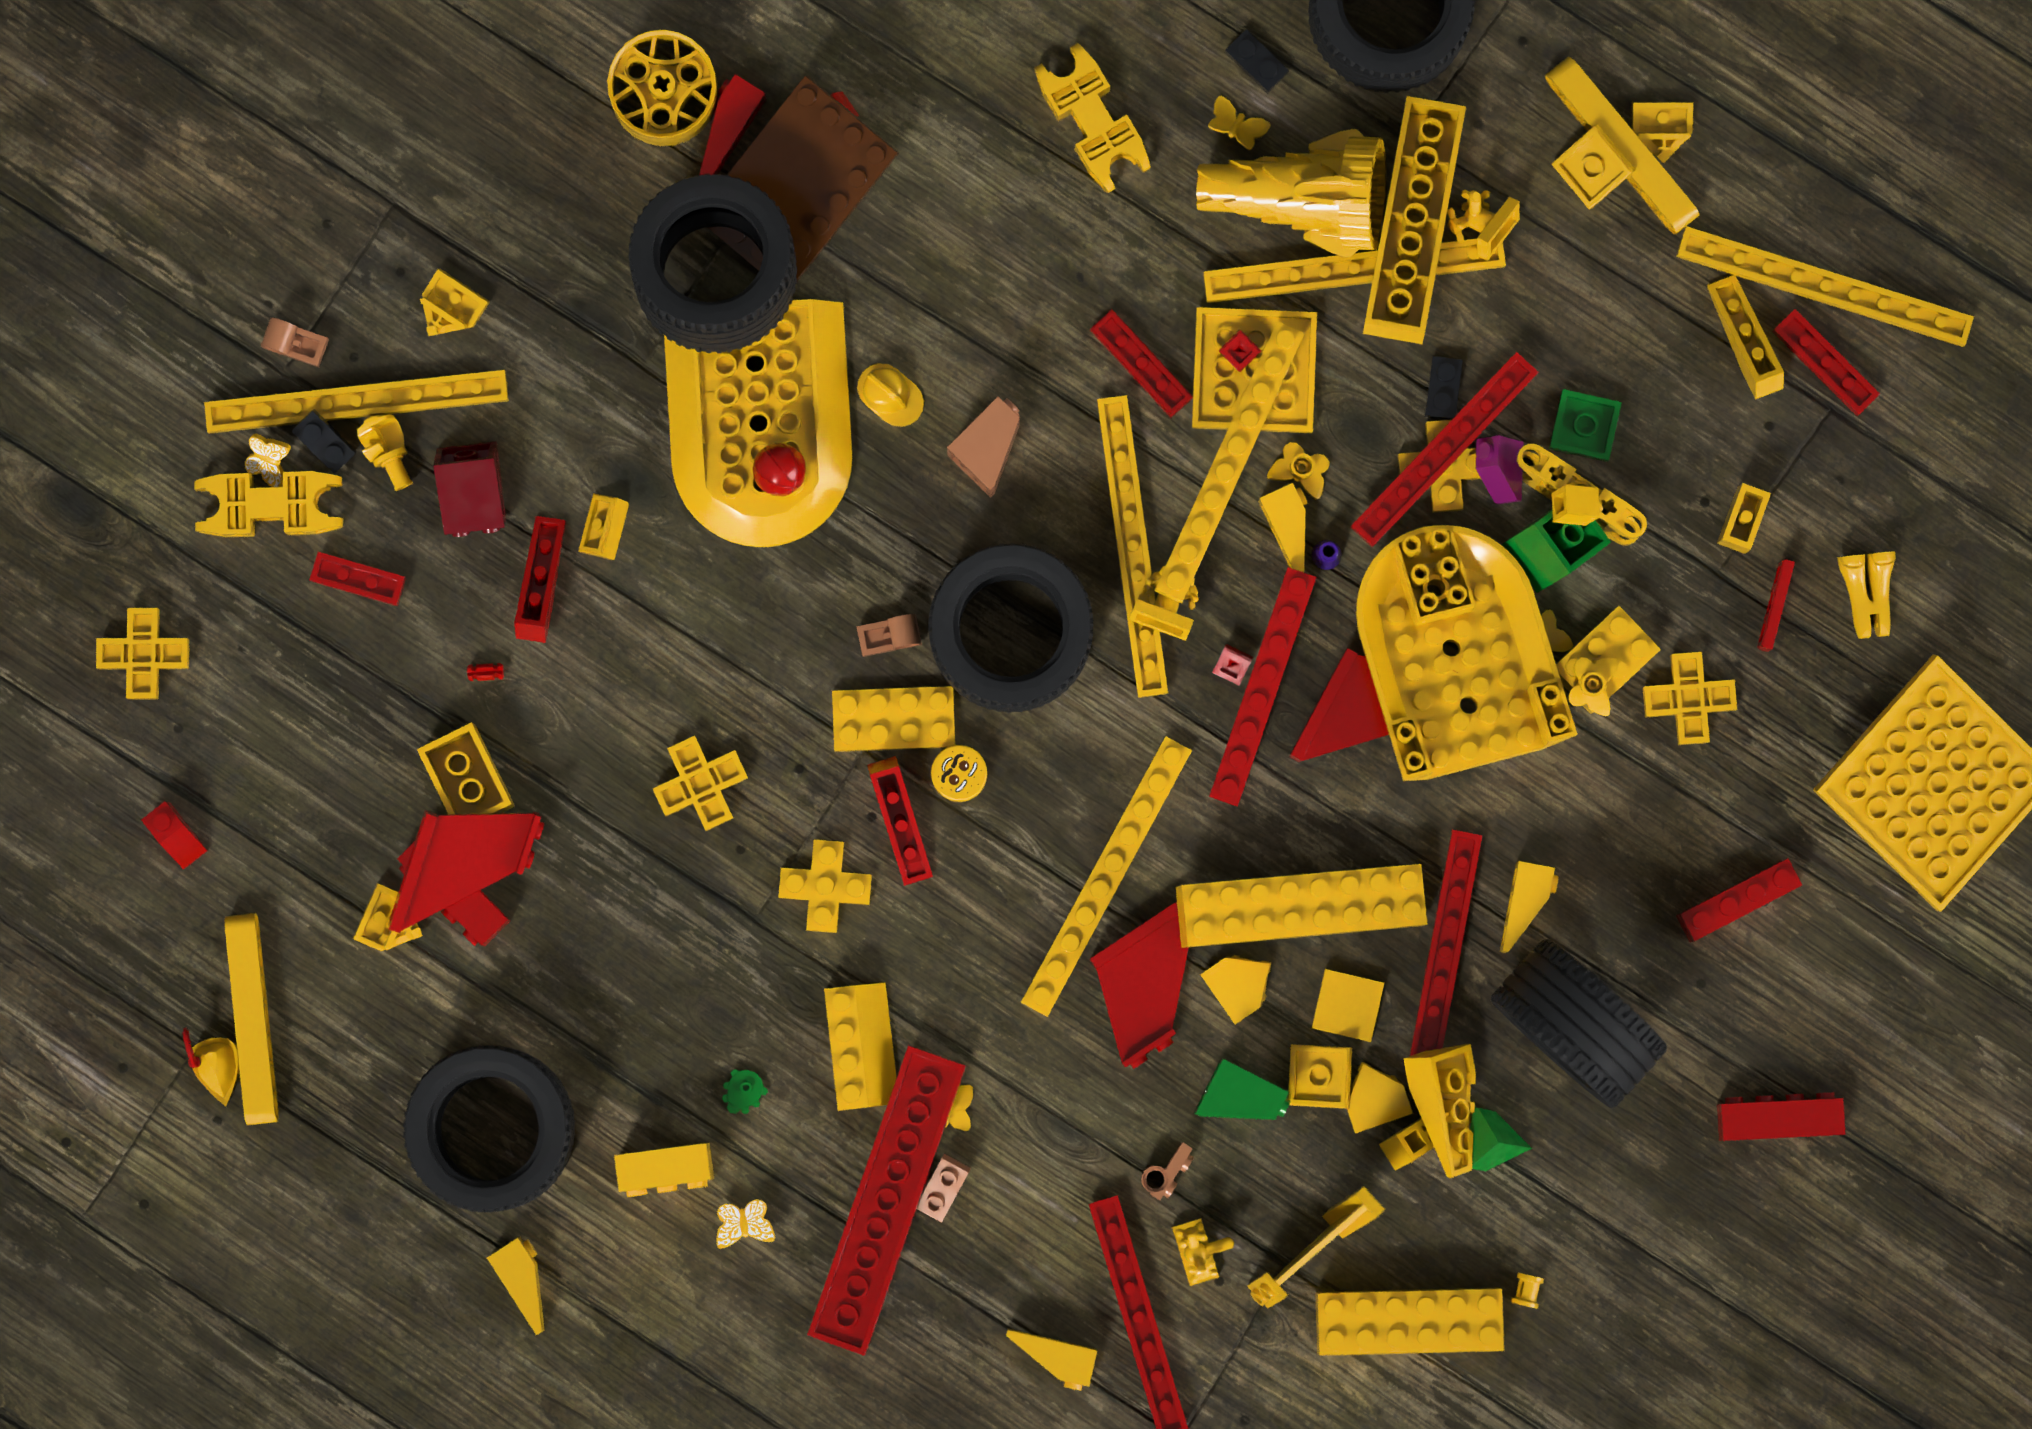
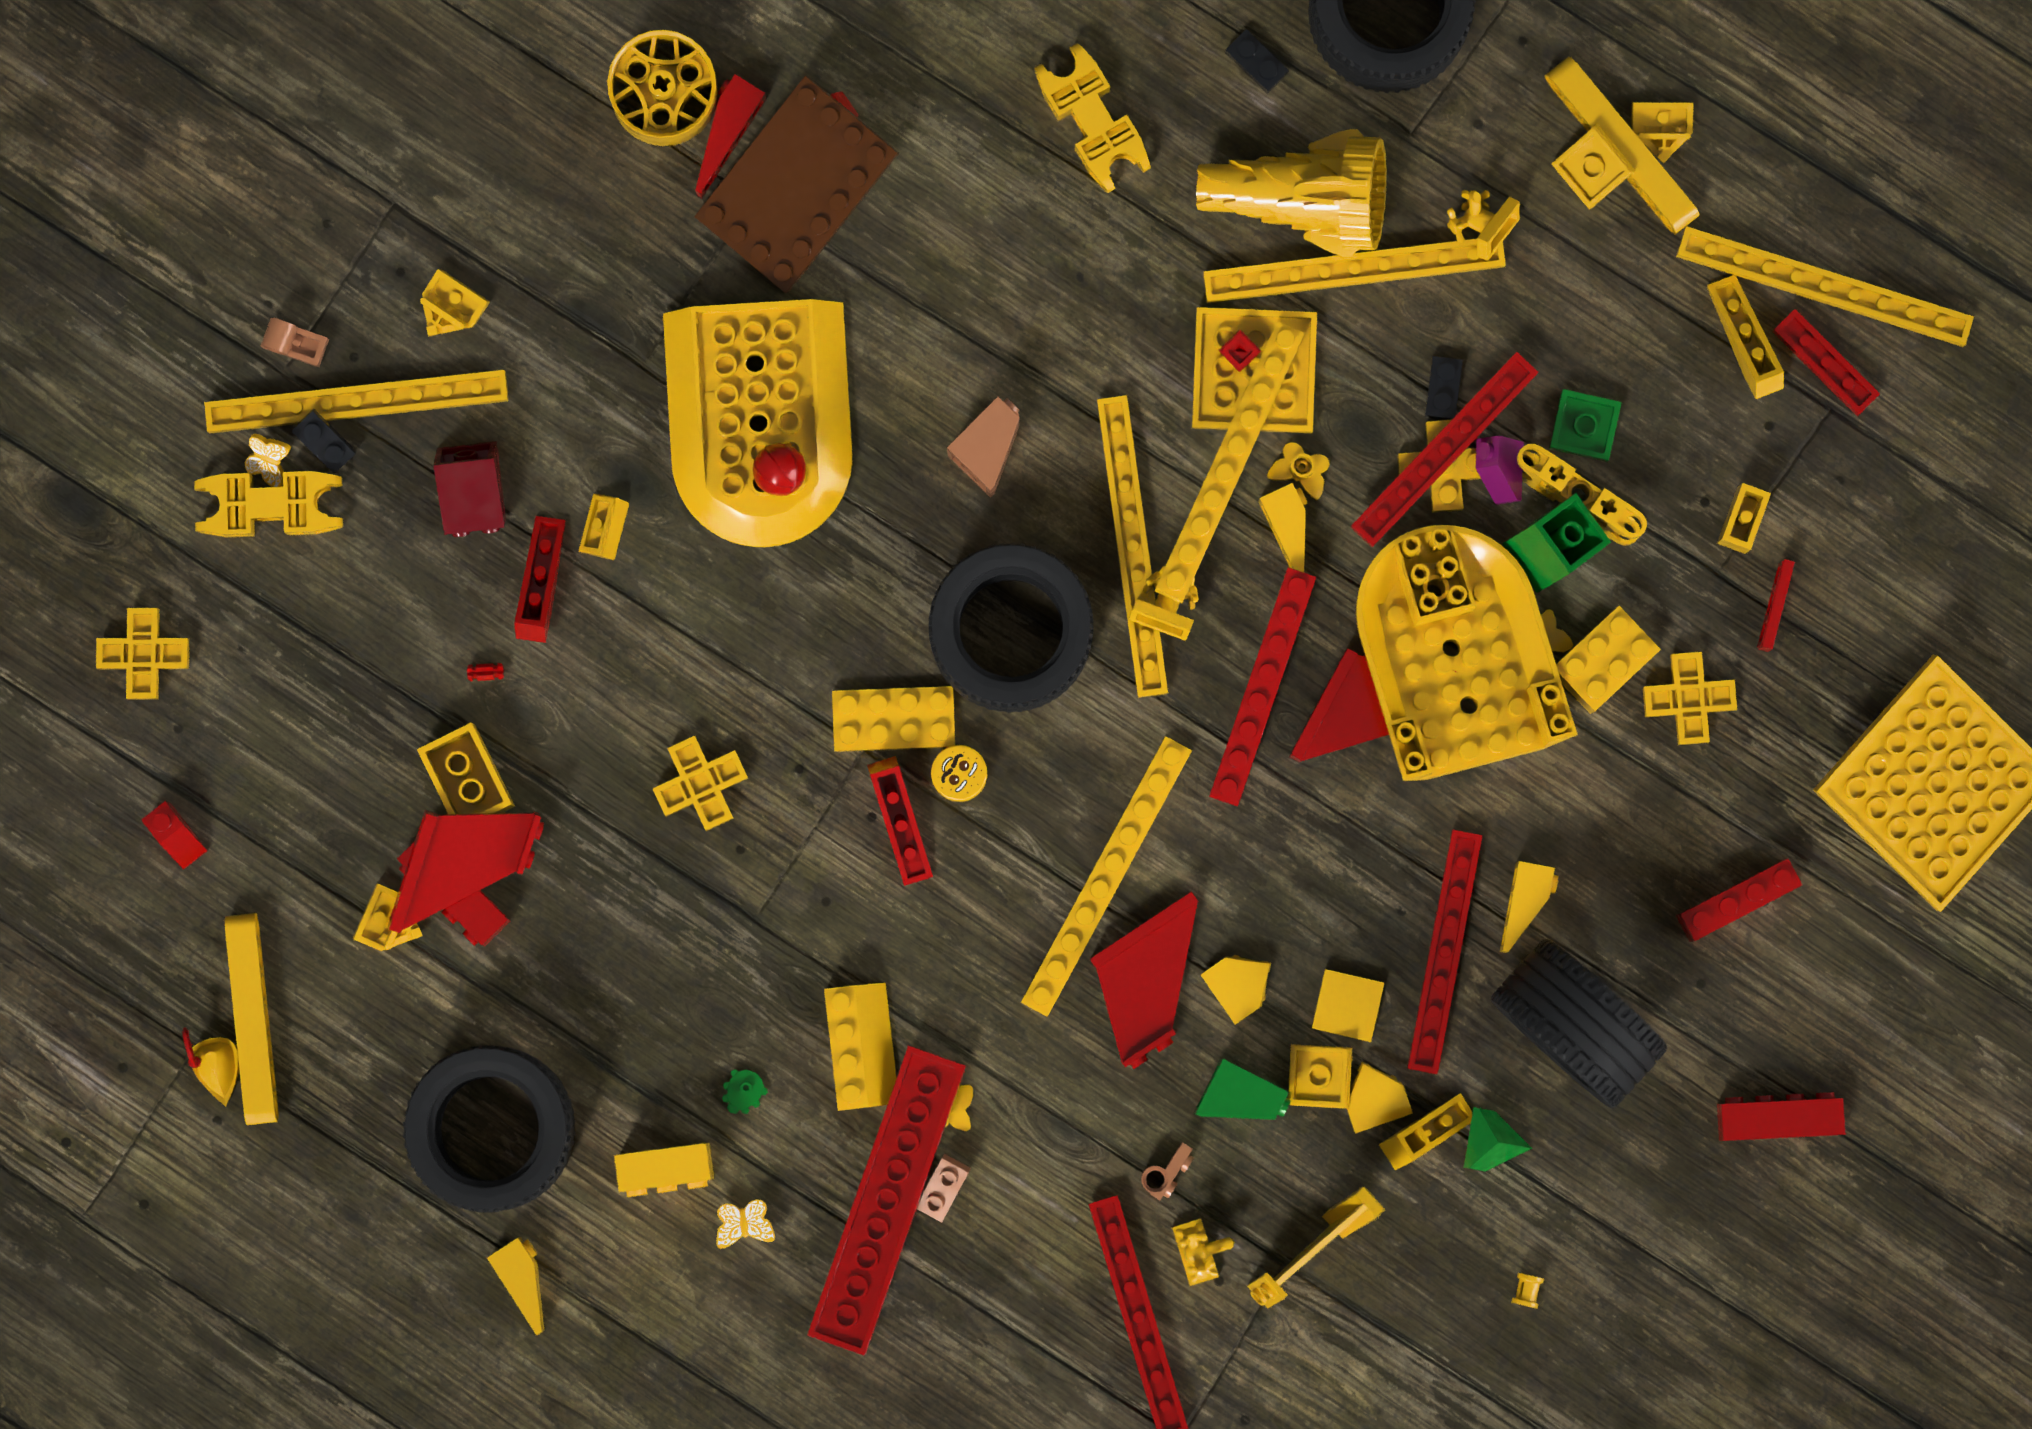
red plate [309,552,406,607] -> none
yellow piece [357,414,413,491] -> none
black tyre [628,174,797,353] -> none
yellow plate [778,840,872,933] -> none
nougat plate [856,614,922,657] -> none
yellow piece [857,363,924,427] -> none
yellow slope [1006,1329,1097,1391] -> none
red tile [1090,309,1193,418] -> none
yellow brick [1176,864,1427,948] -> none
yellow piece [1208,96,1270,150] -> none
tile [1212,644,1253,686] -> none
dark purple cone [1312,540,1342,570] -> none
yellow brick [1315,1288,1504,1356] -> none
yellow brick [1363,96,1466,344] -> none
yellow wedge [1403,1044,1476,1178] -> none
yellow brick [1552,484,1602,526] -> none
yellow animal [1568,657,1619,716] -> none
yellow piece [1837,551,1895,639] -> none

